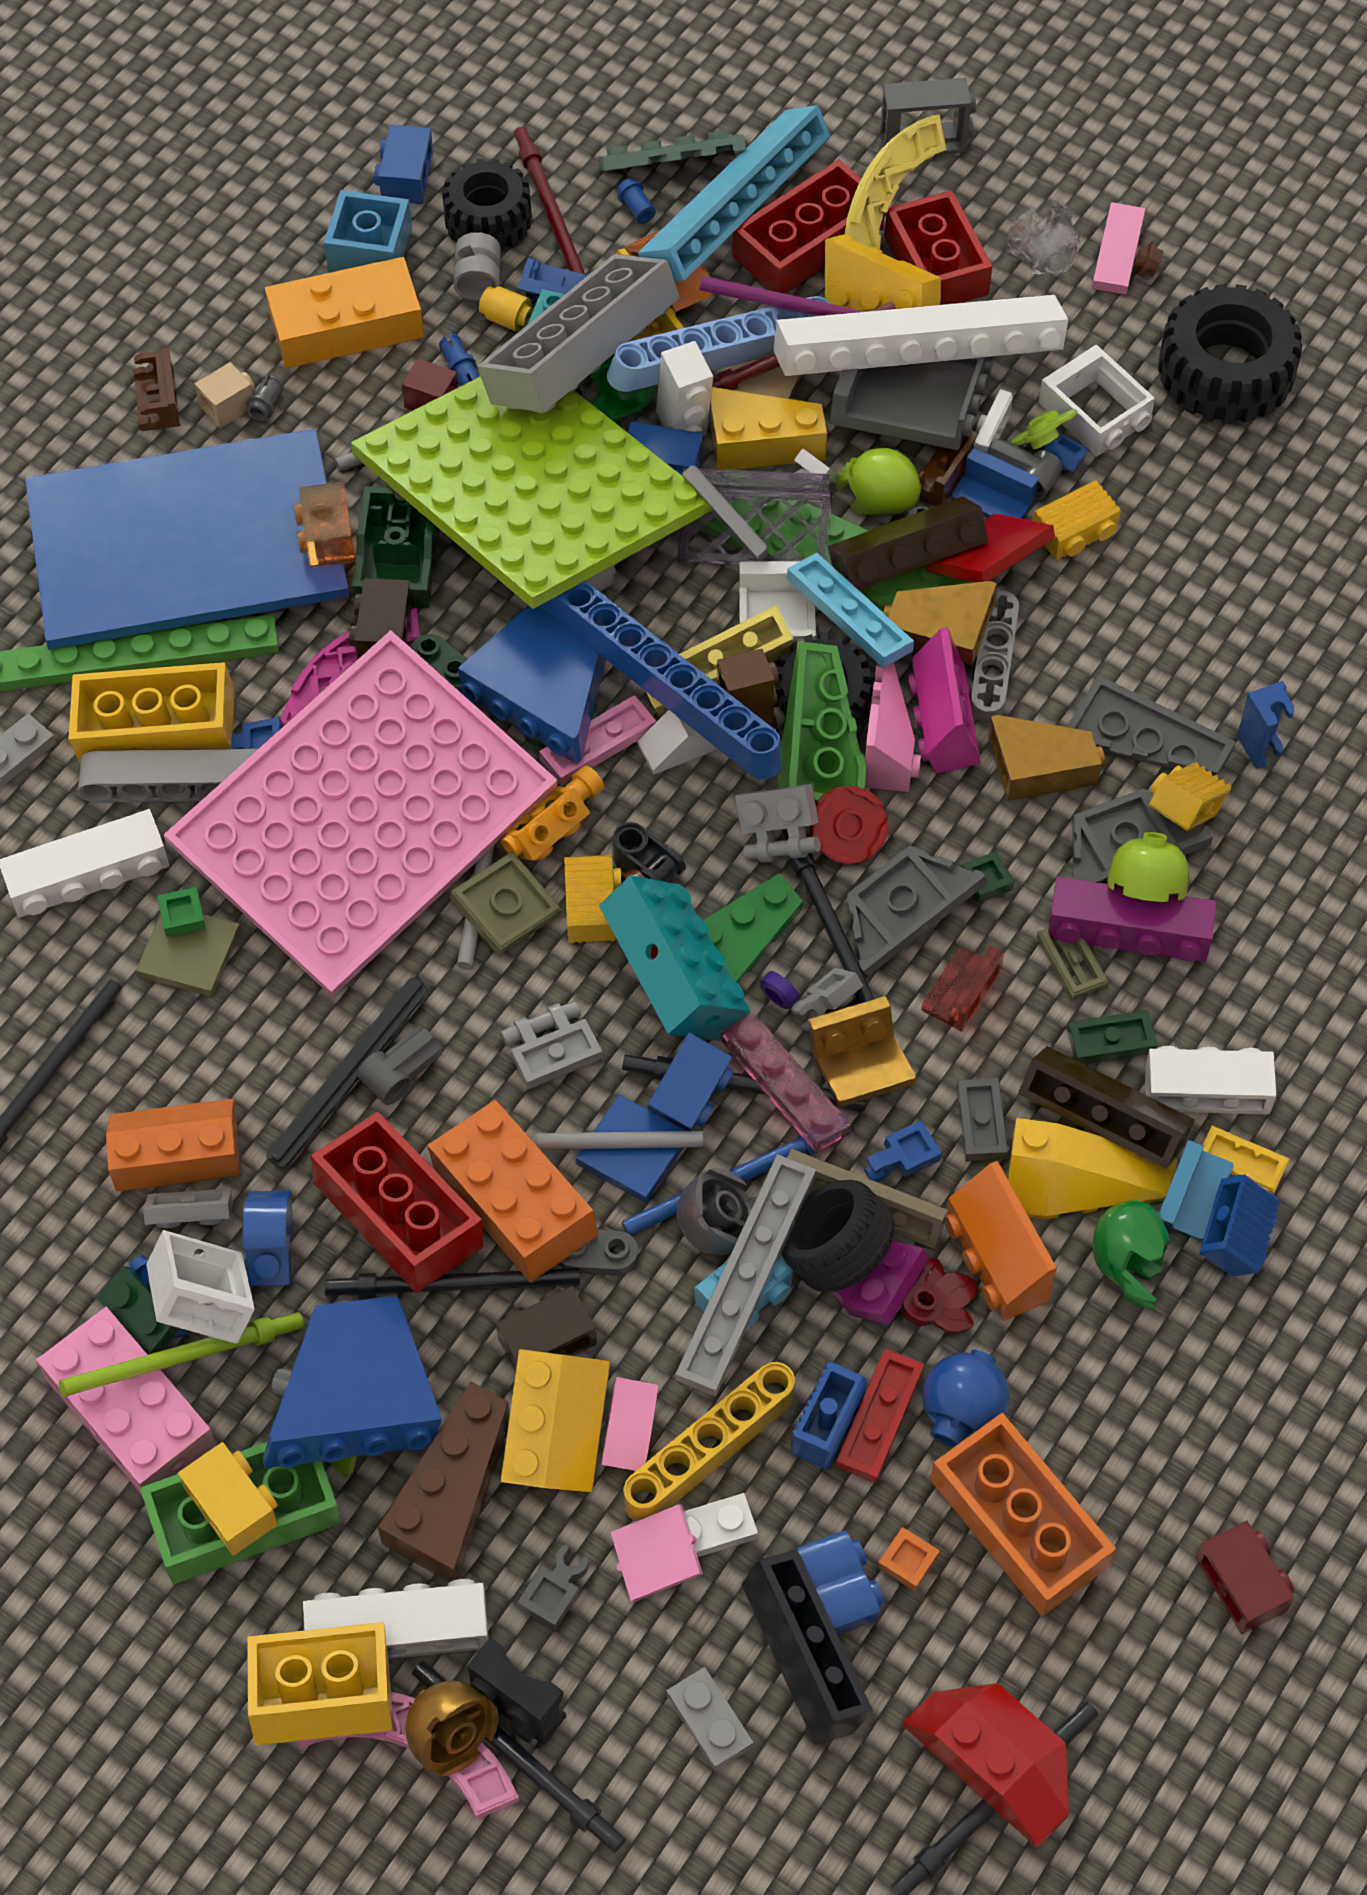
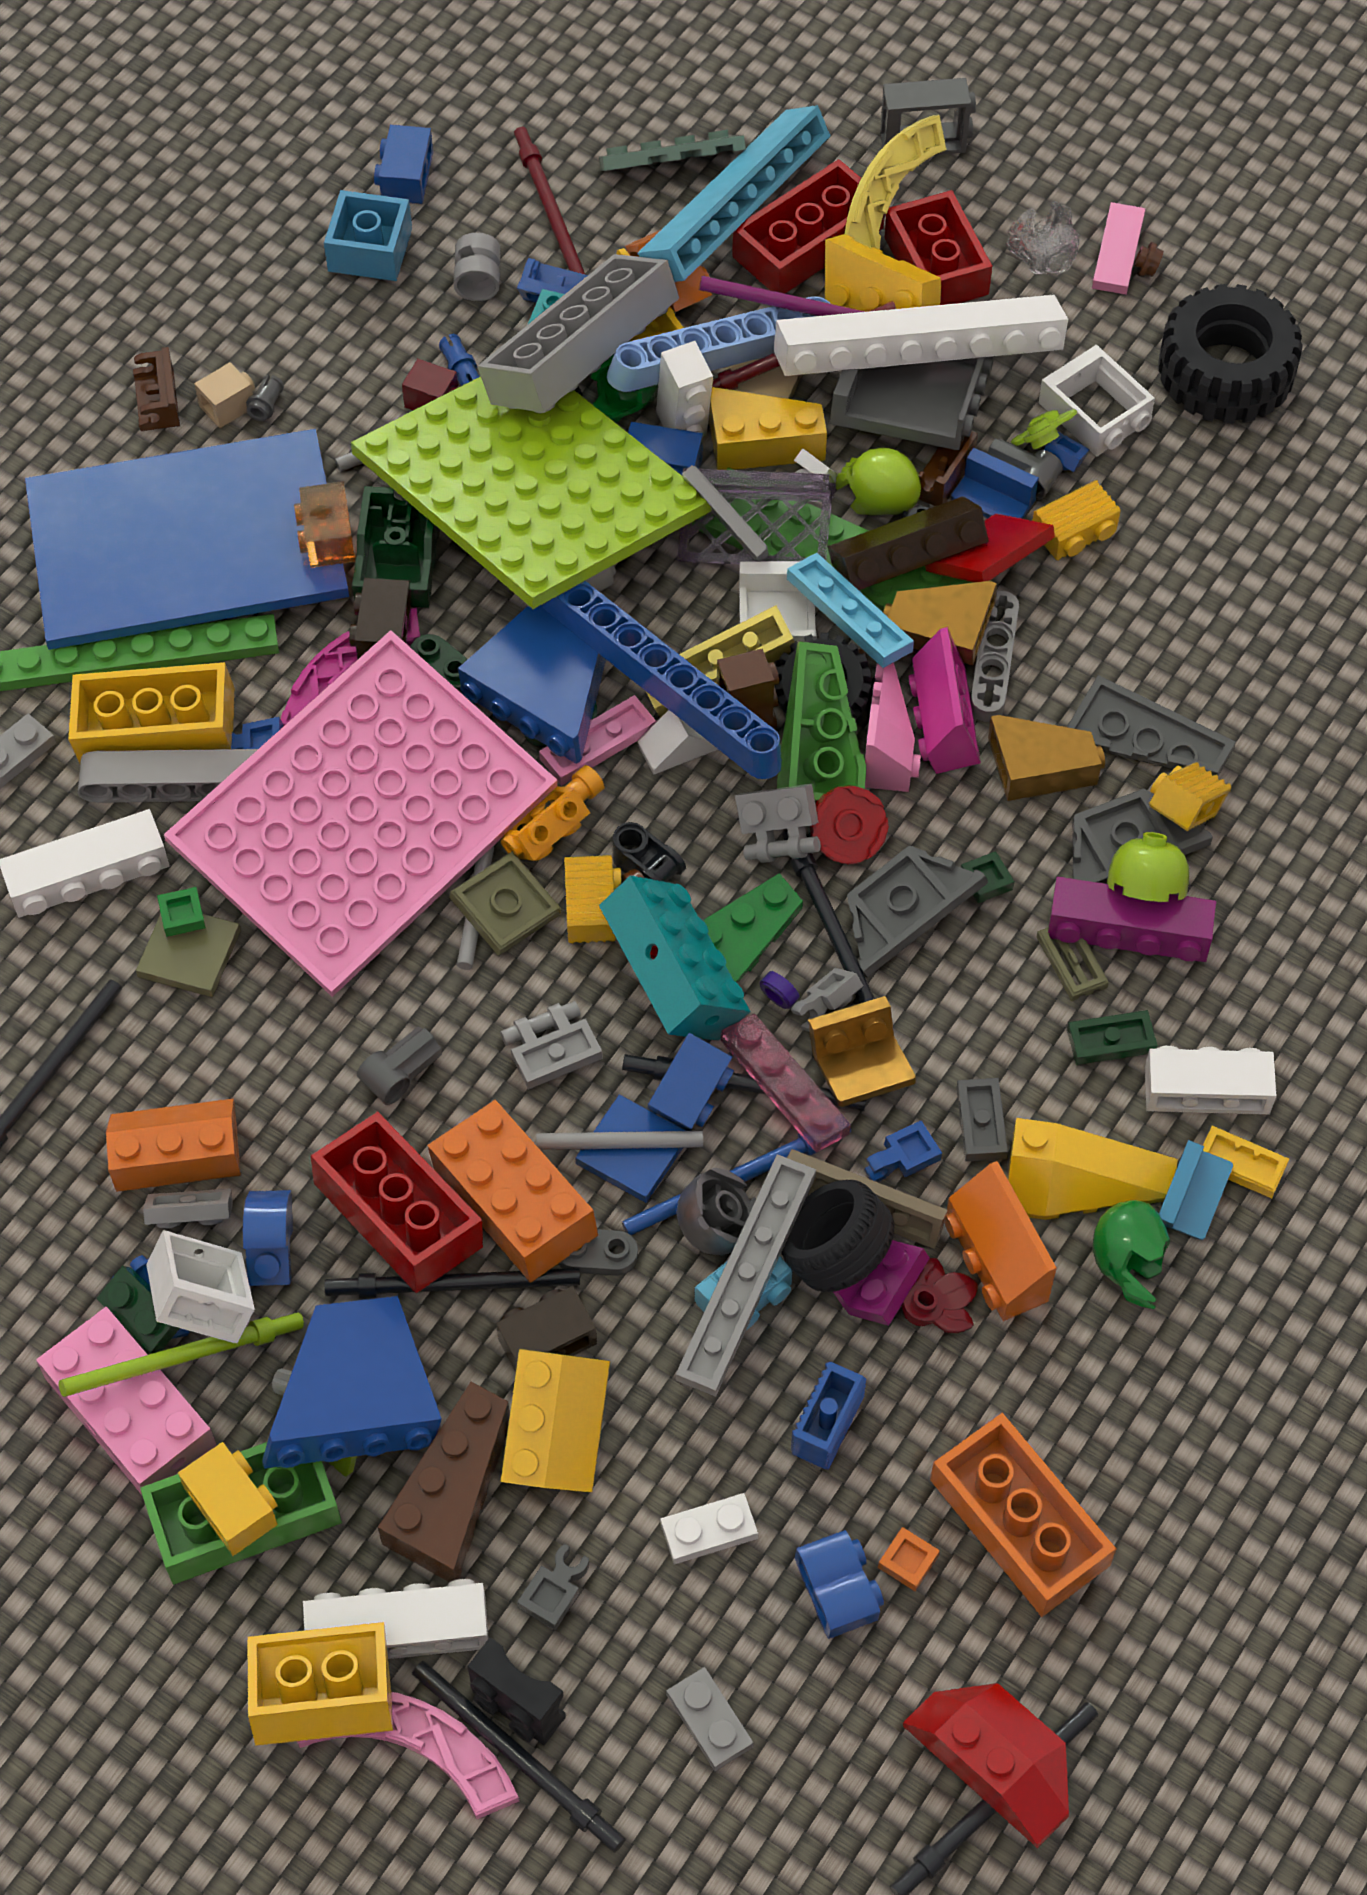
light orange brick [265,256,424,369] -> none
black axle [266,978,429,1169] -> none
pearl gold cylinder [405,1680,499,1776] -> none
black tyre [442,159,532,252] -> none
yellow brick [479,286,534,332] -> none
bright pink slope [600,1377,658,1471] -> none
bright pink piece [611,1504,703,1602] -> none
blue pin [617,179,656,224] -> none
yellow beam [624,1362,795,1522] -> none
black brick [741,1549,873,1745] -> none
red plate [836,1348,925,1483] -> none
clear red panel [921,945,1004,1032] -> none
blue brick [922,1349,1010,1448] -> none
white plate [974,389,1013,453] -> none
dark brown brick [1018,1046,1195,1169] -> none
dark red brick [1195,1520,1295,1635] -> none
blue brick [1199,1174,1281,1276] -> none
blue hinge [1237,681,1294,769] -> none

